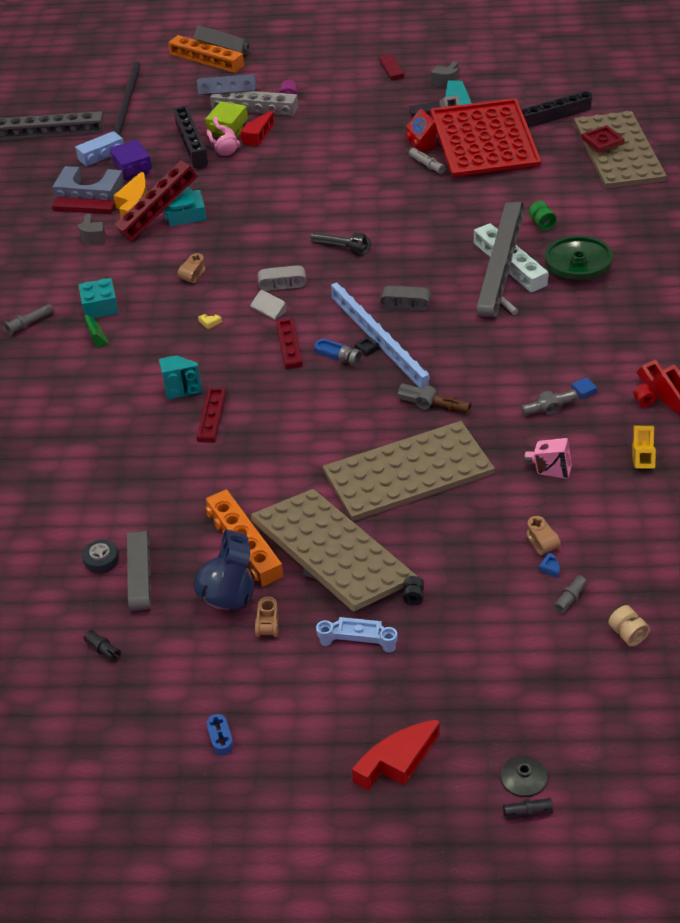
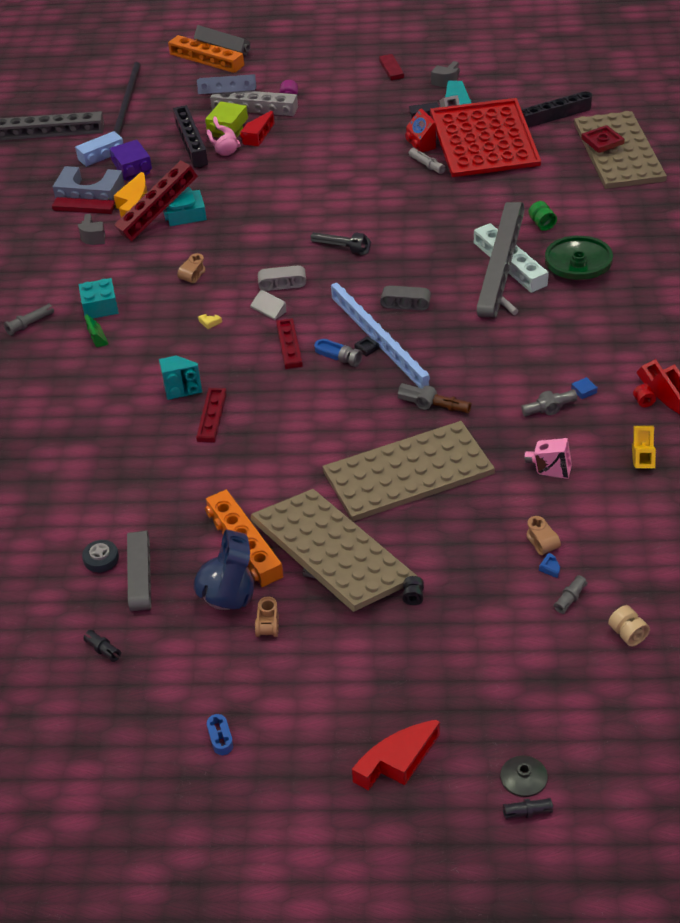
light blue plate [316,617,398,652] -> none

